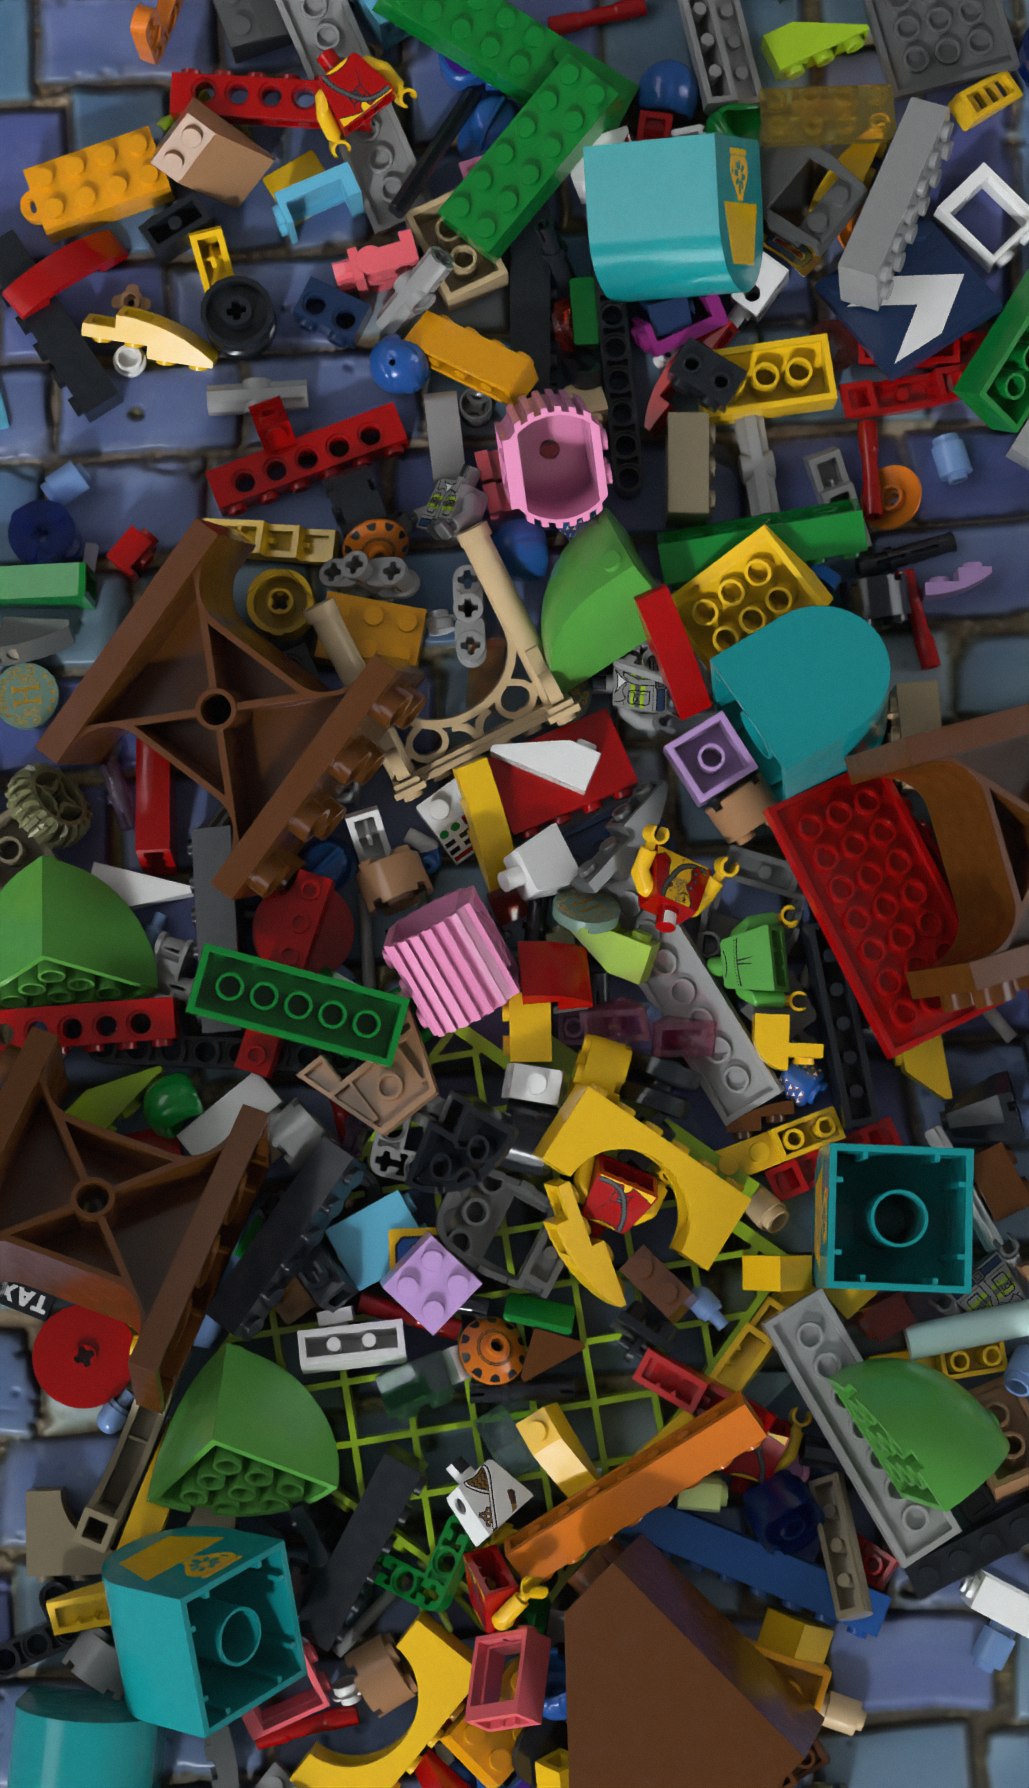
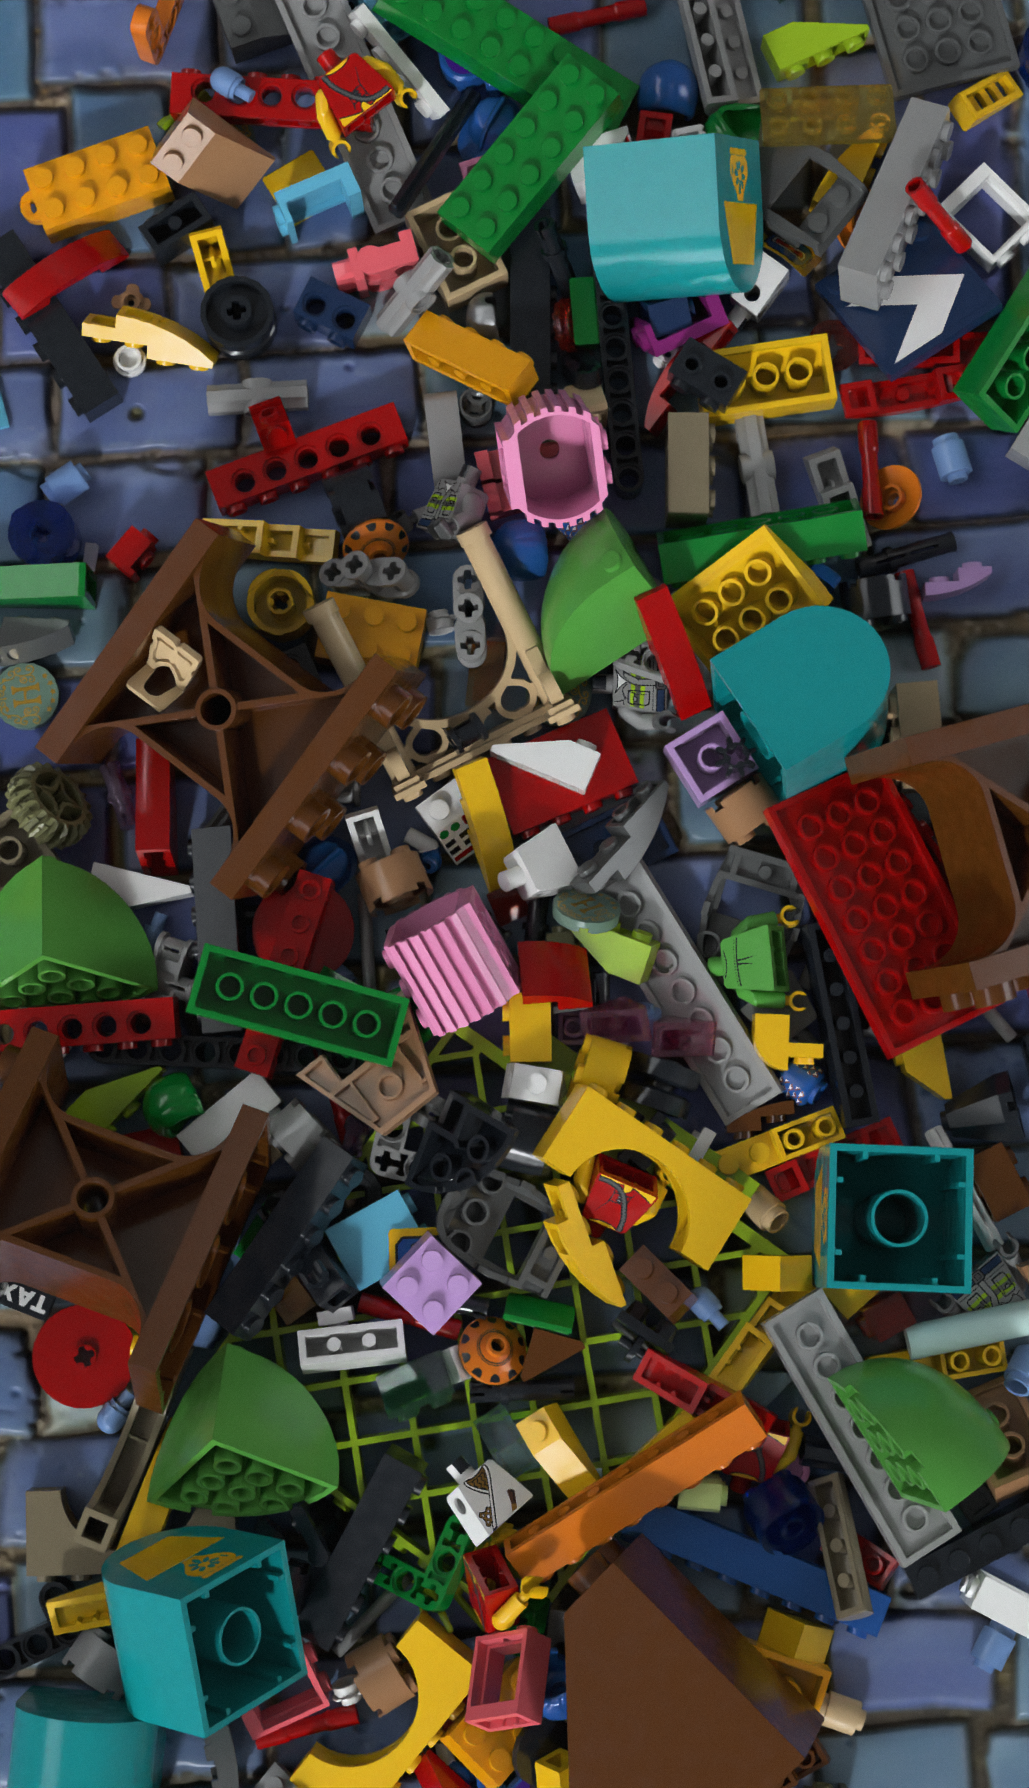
blue piece [369,334,432,395] -> none
torso [631,824,739,933] -> none
none -> tan piece [126,626,203,712]
none -> medium blue cylinder [210,66,256,103]
none -> white plate [347,3,450,120]
none -> black bush [444,712,489,755]
none -> flat silver hair [466,292,503,342]
none -> white plate [689,1127,717,1162]
none -> black gear [715,736,756,779]
none -> red piece [905,177,972,254]

